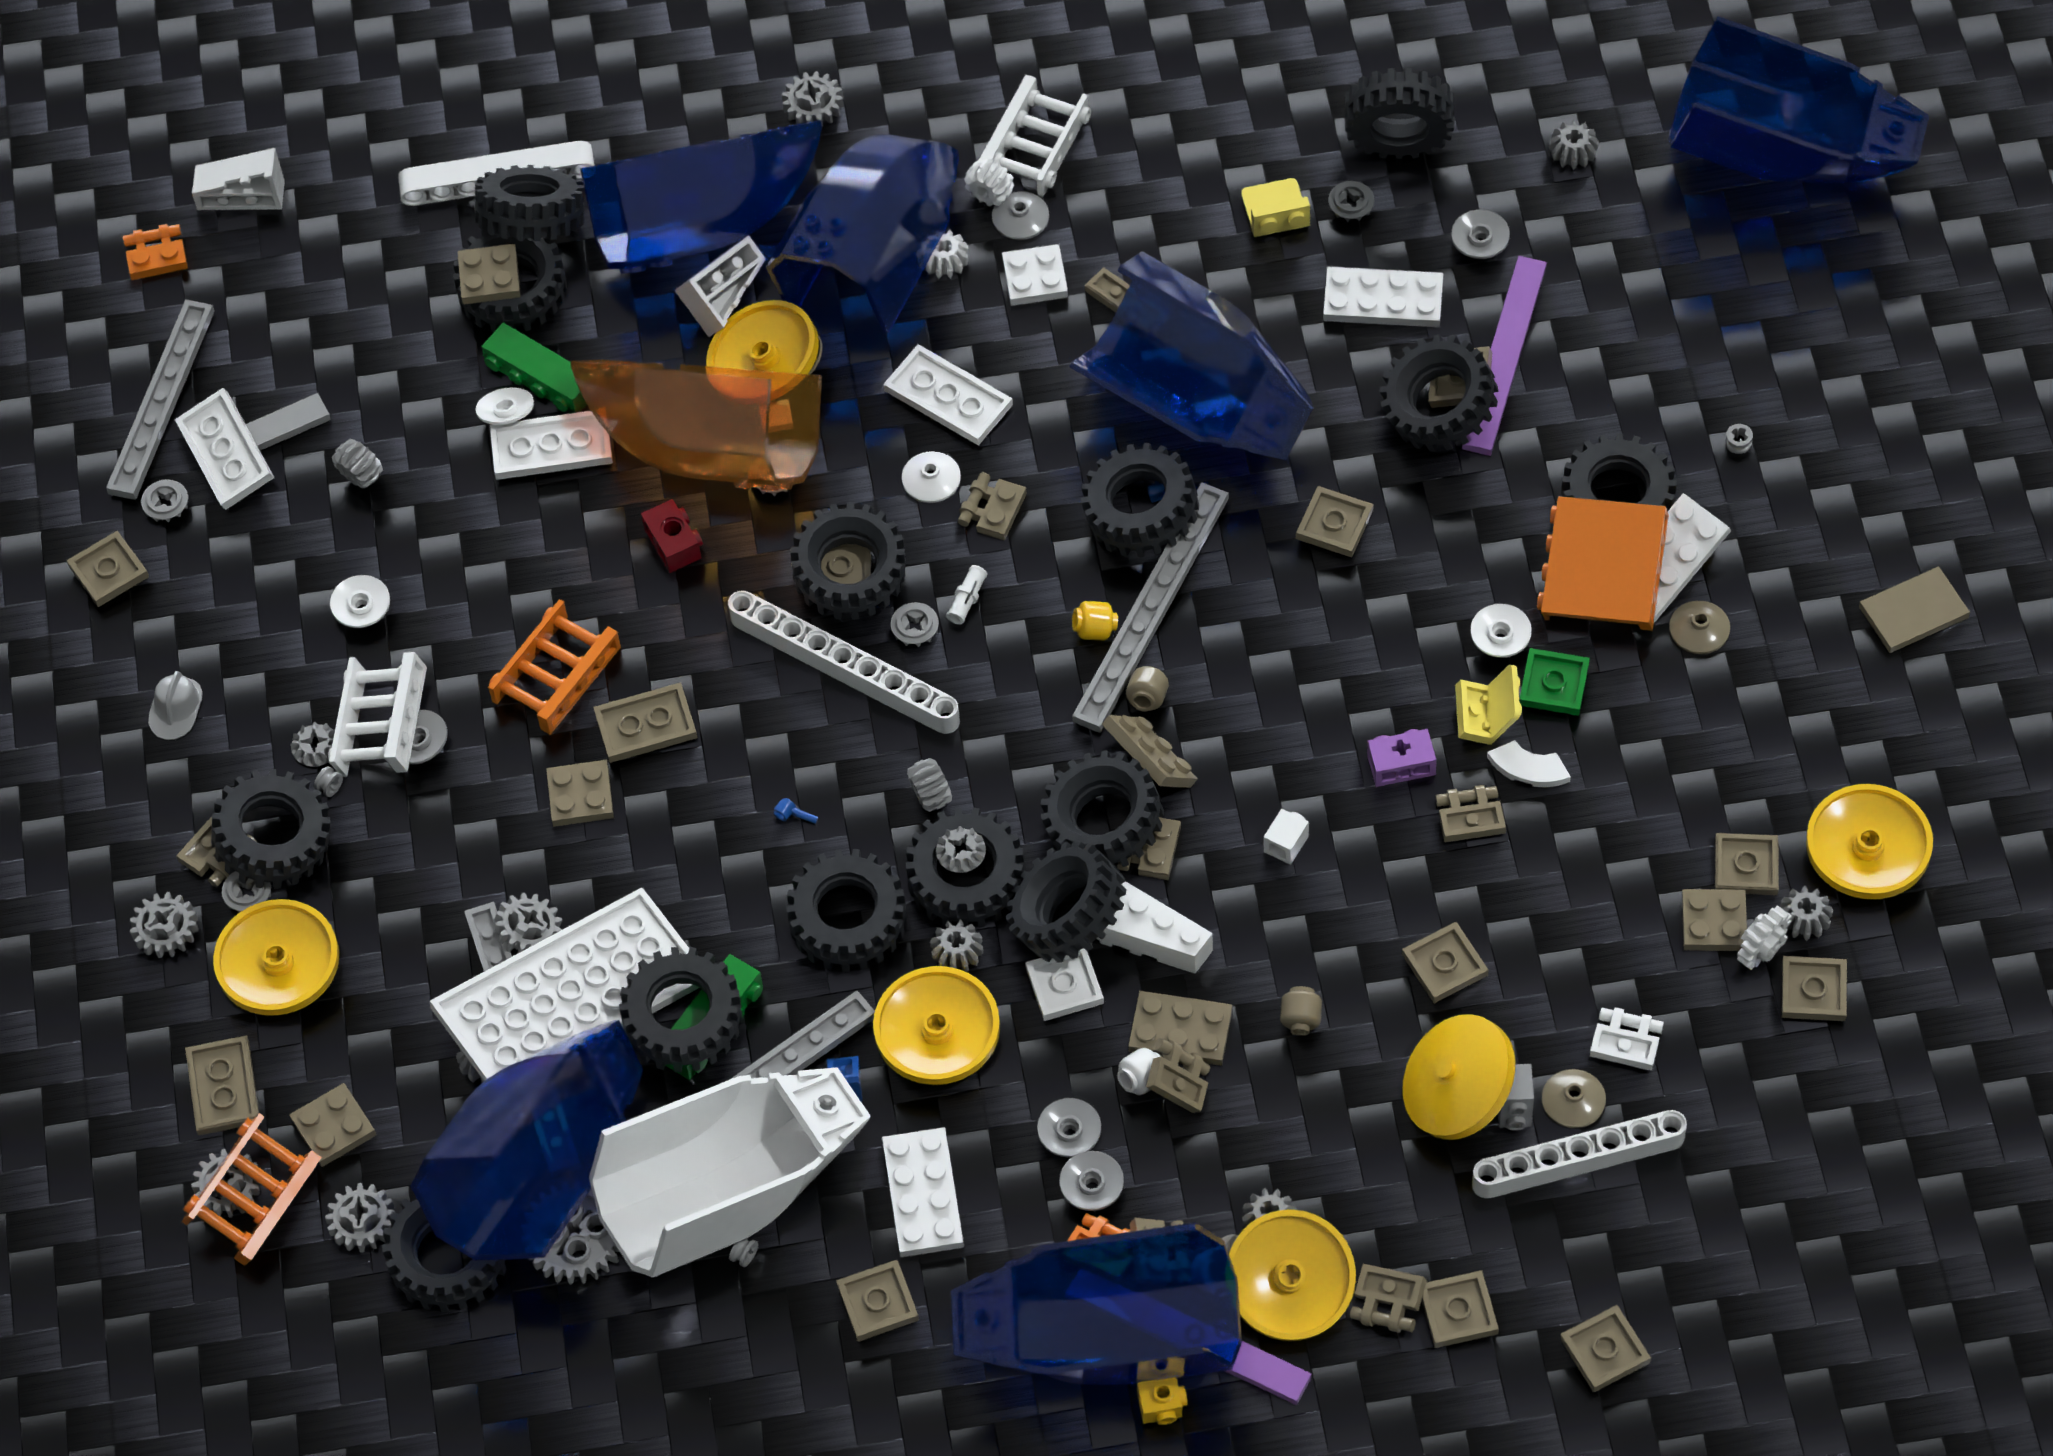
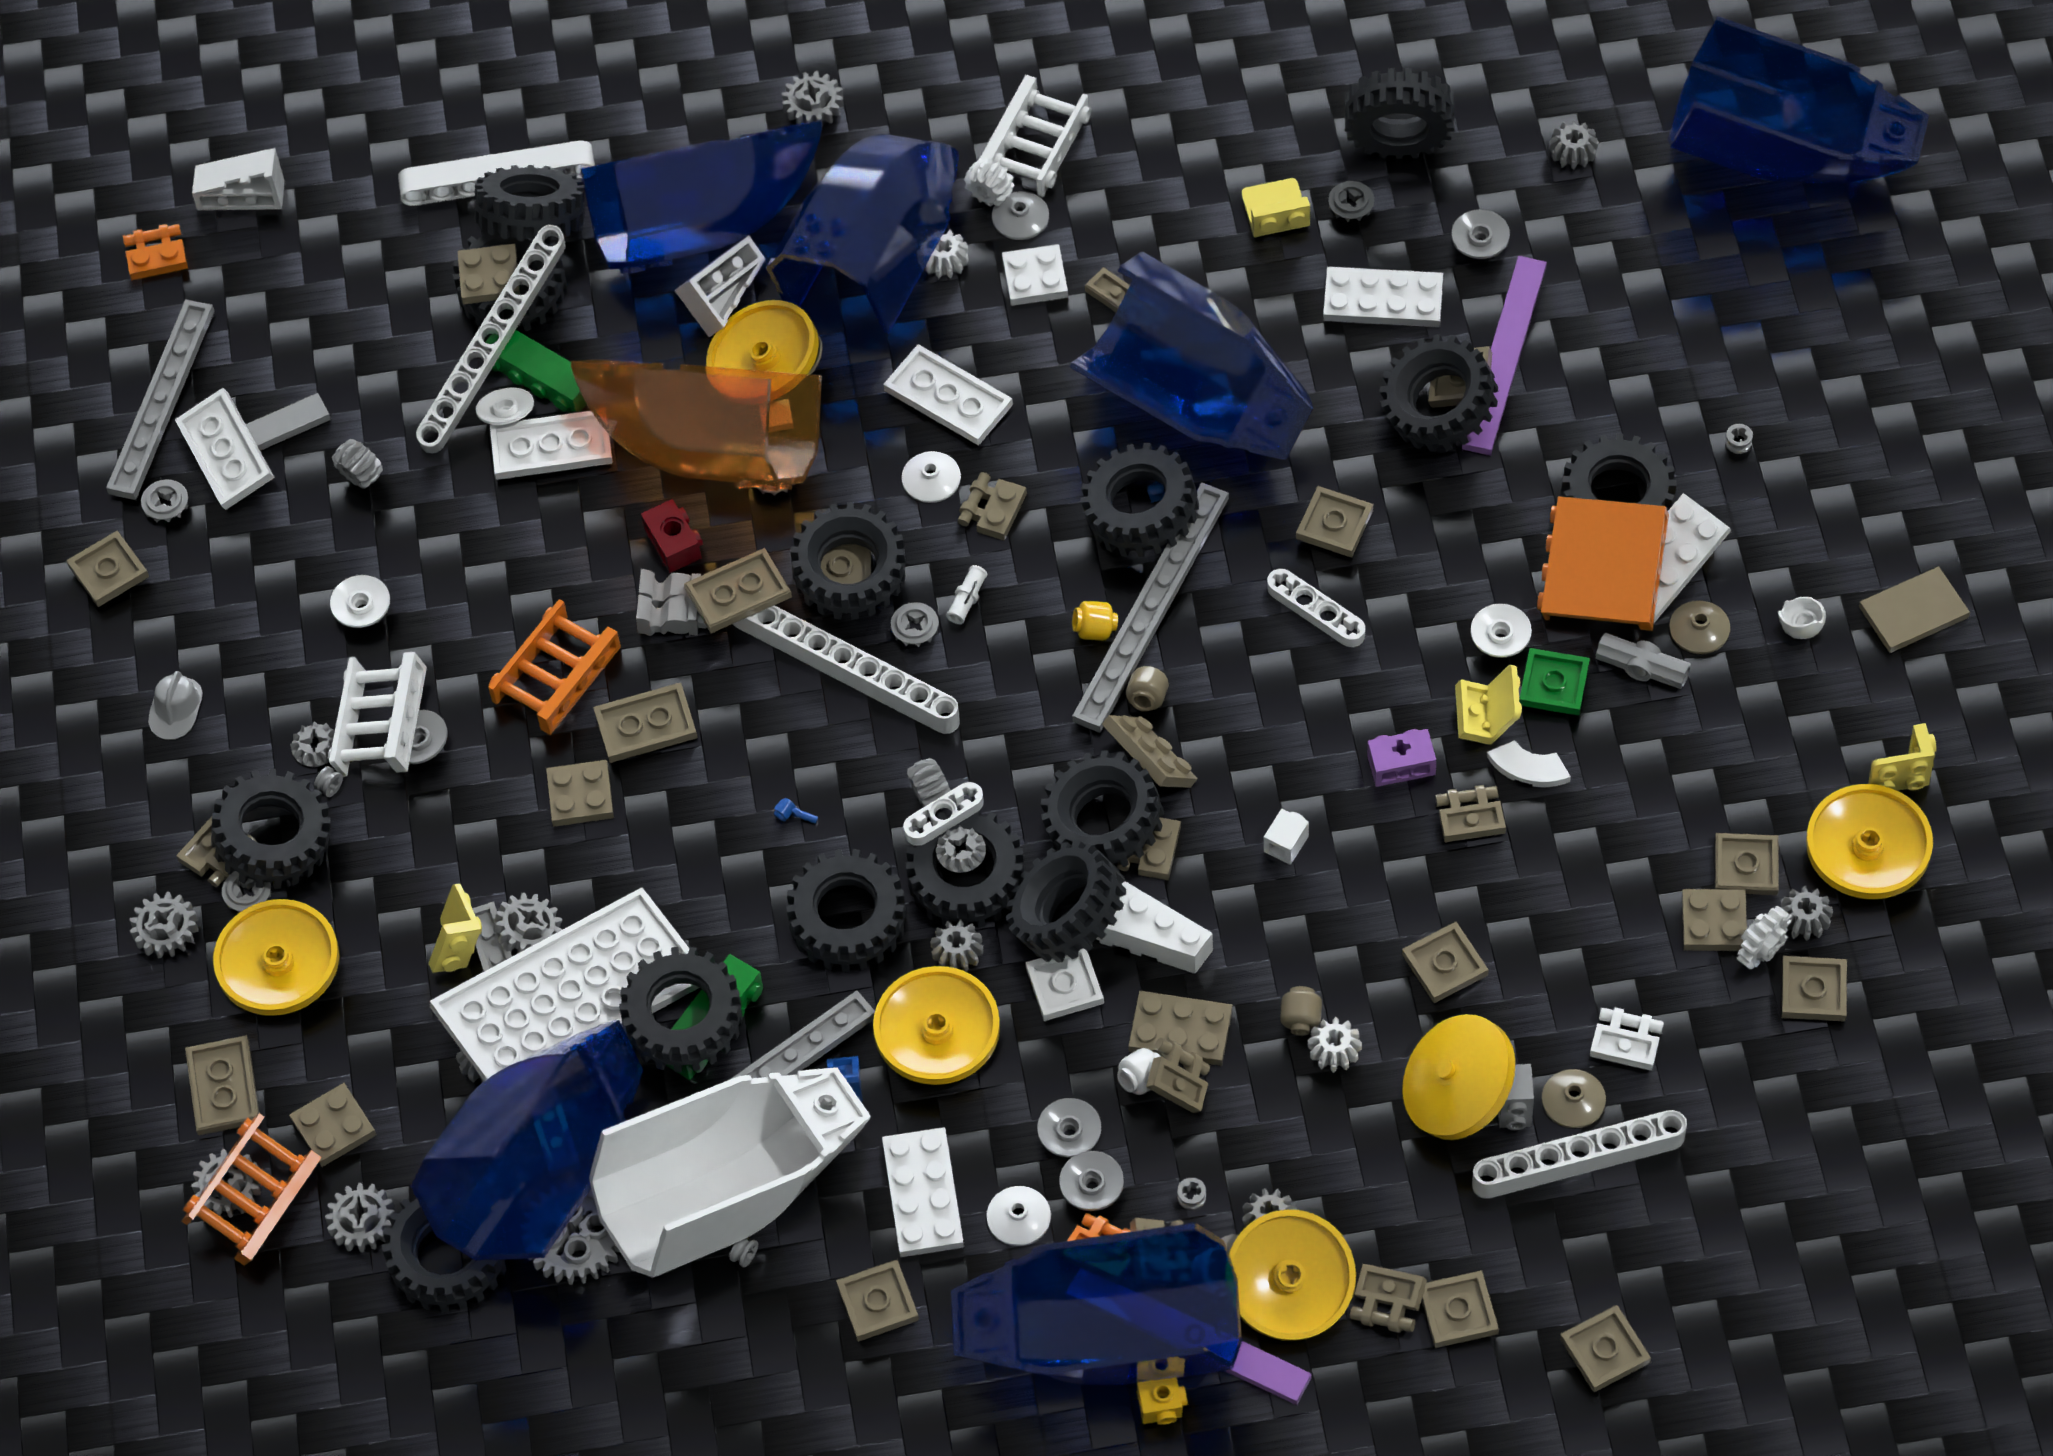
none -> white beam [416,225,565,453]
none -> light yellow bracket [428,884,482,973]
none -> light grey hips [636,569,707,636]
none -> dark tan tile [684,548,792,633]
none -> white beam [903,782,984,846]
none -> white dish [987,1186,1051,1246]
none -> light grey bush [1177,1178,1206,1210]
none -> white beam [1267,569,1365,647]
none -> white gear [1308,1017,1362,1073]
none -> light grey piece [1595,633,1691,689]
none -> white hair [1778,597,1826,639]
none -> light yellow bracket [1868,723,1937,791]

